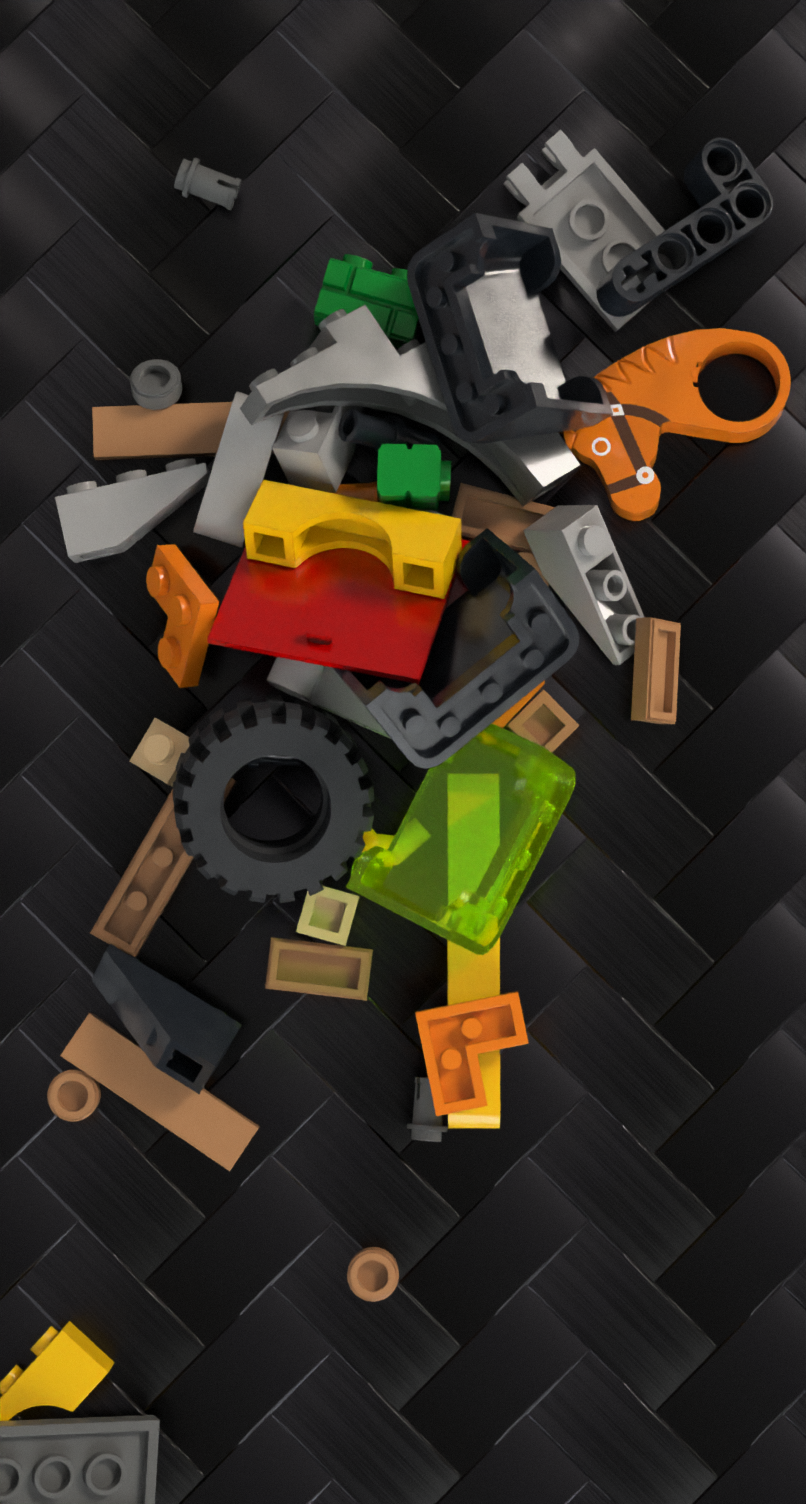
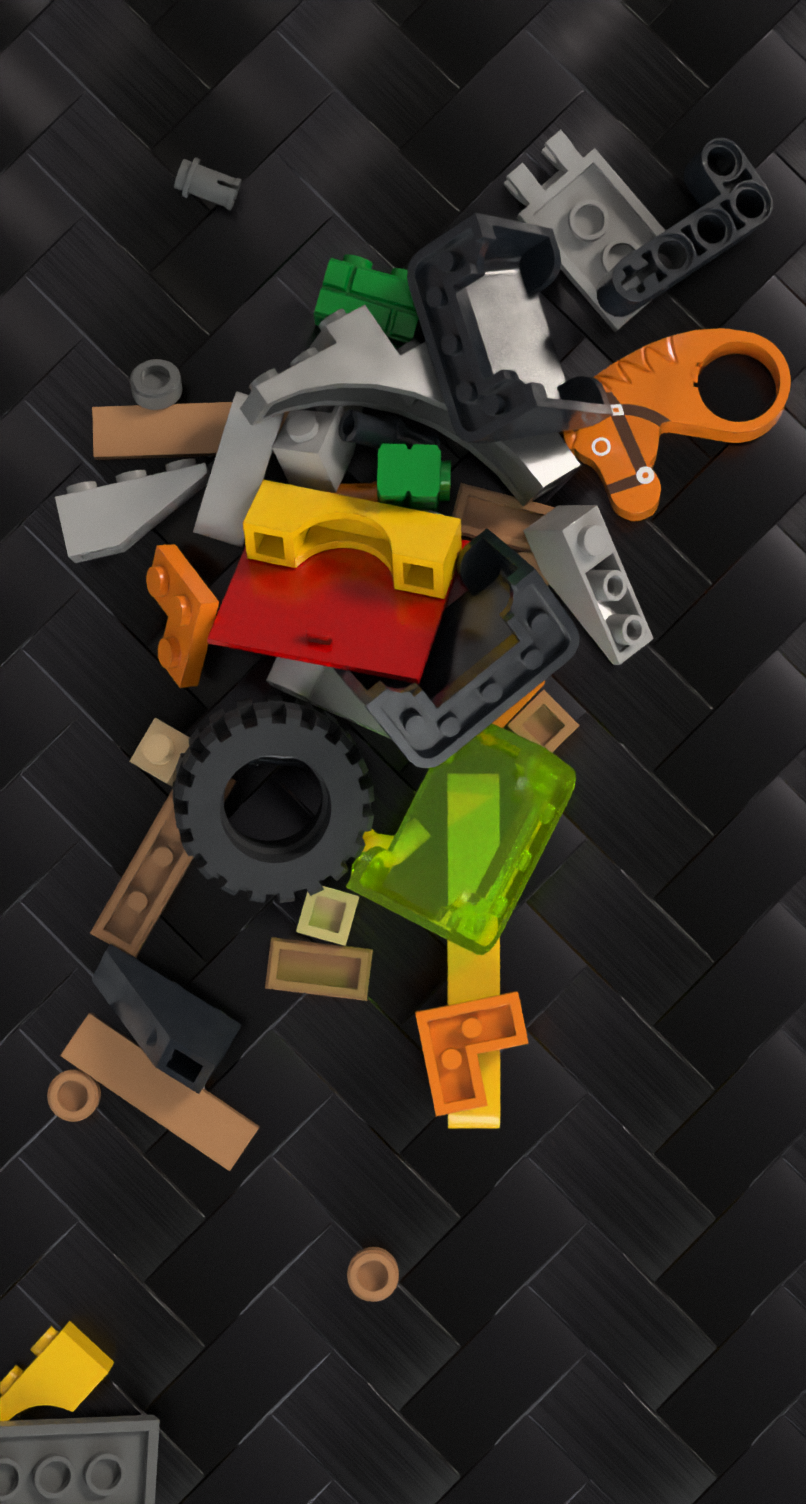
dark grey pin [407,1077,448,1142] -> none
medium nougat tile [631,617,681,724] -> none

